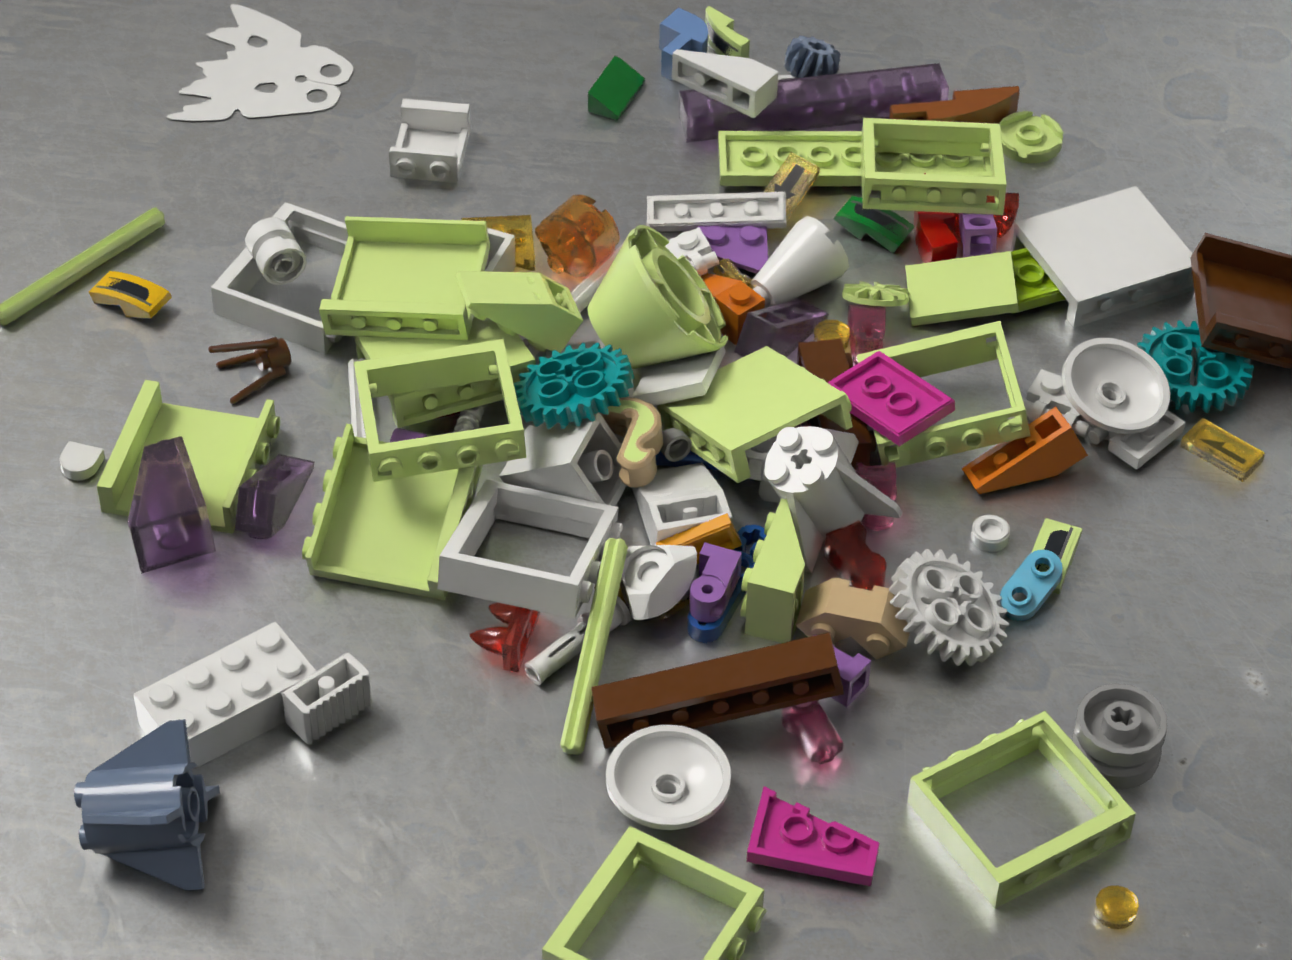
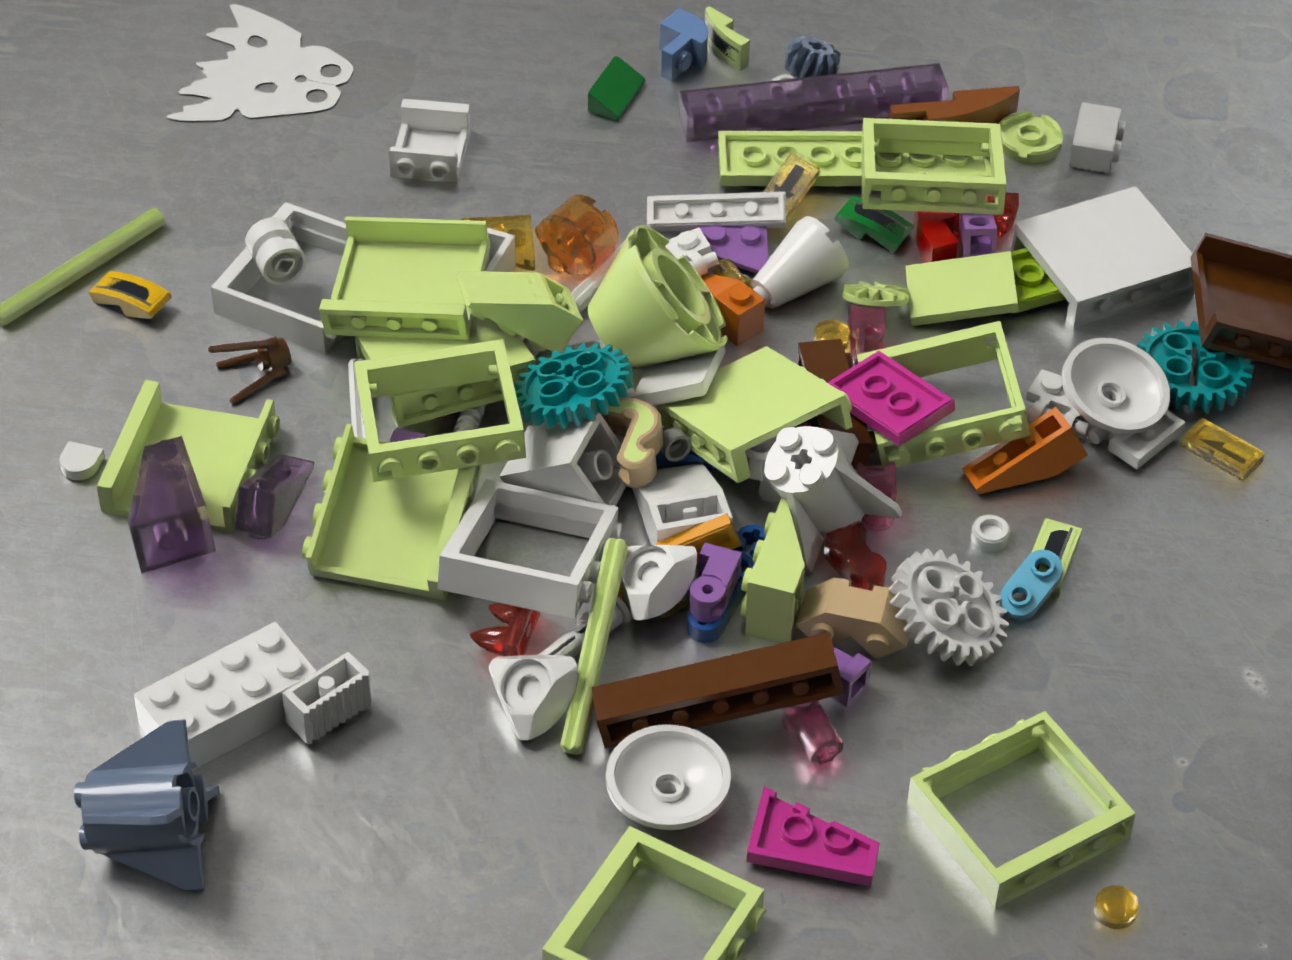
white slope [672,49,779,118] -> none
slope [734,299,829,357] -> none
light grey wheel [1071,683,1167,790] -> none
none -> white hat [489,655,578,740]
none -> white brick [1069,102,1126,174]

